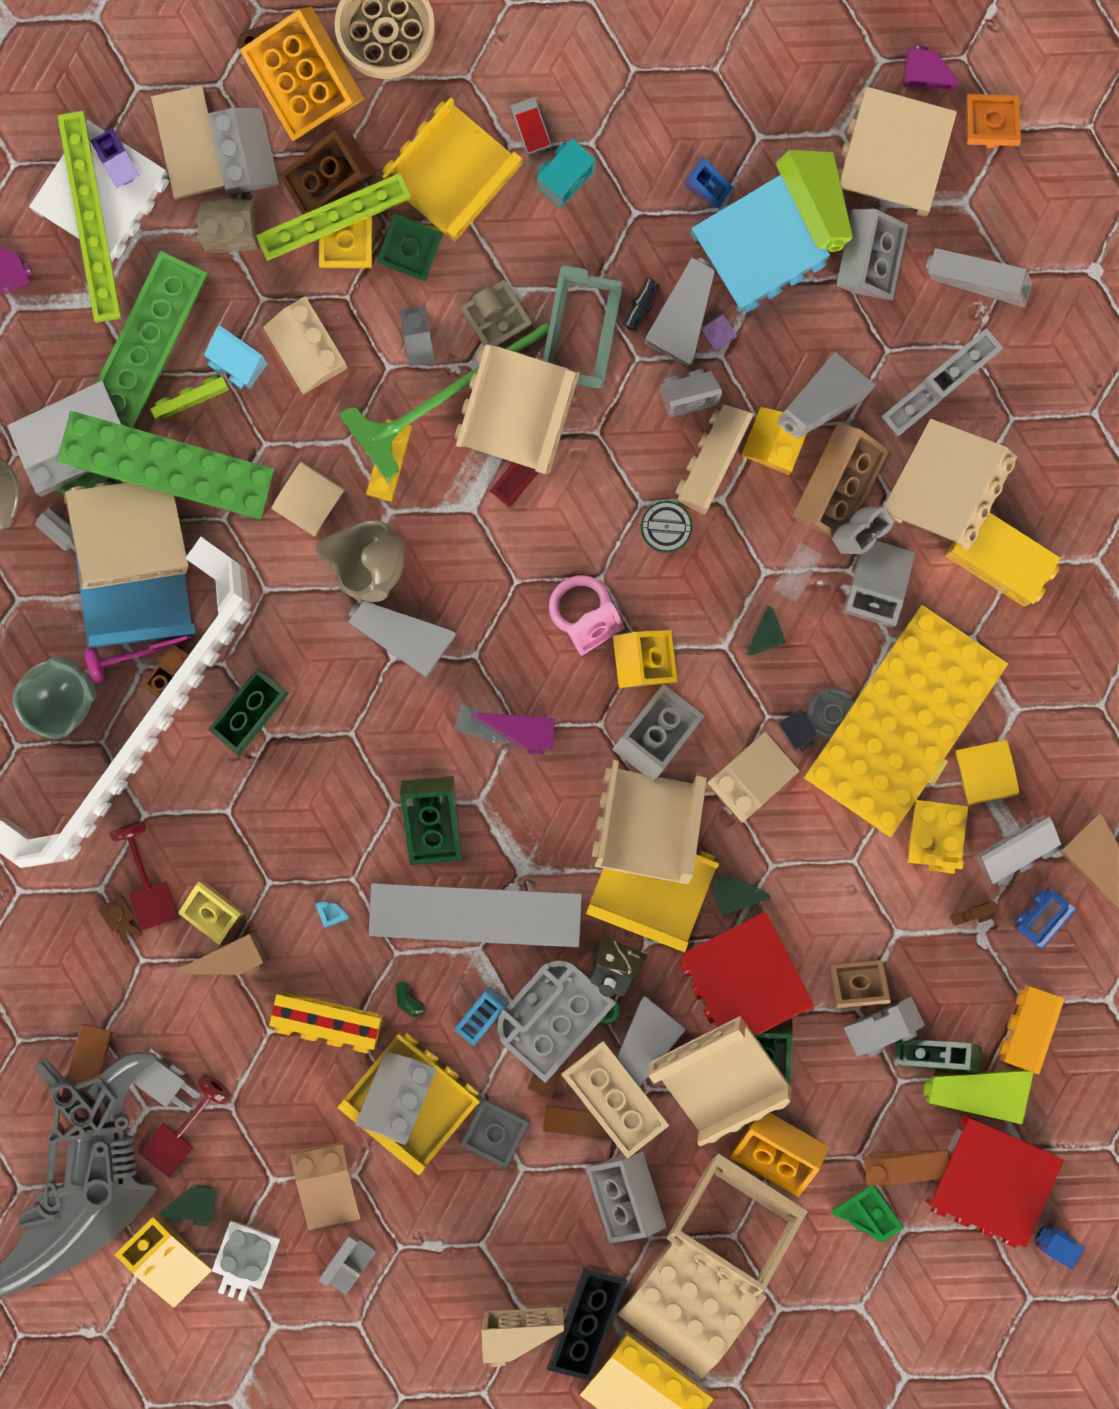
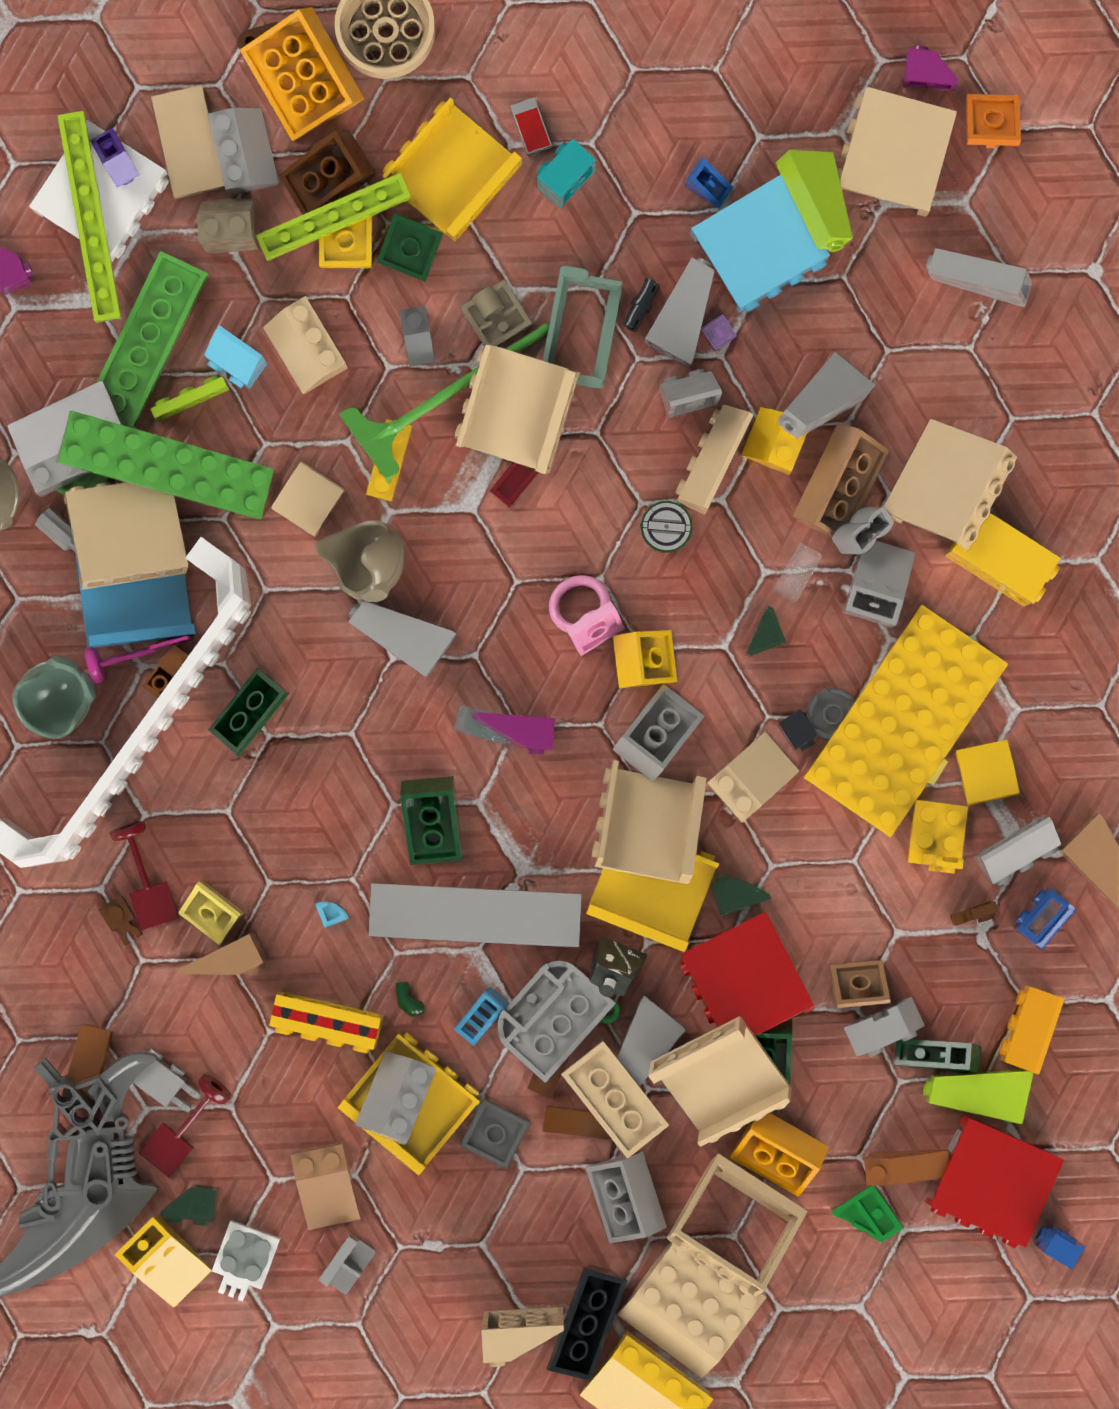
light grey slope [836,209,908,300] -> none
light grey bracket [881,328,1003,438] -> none

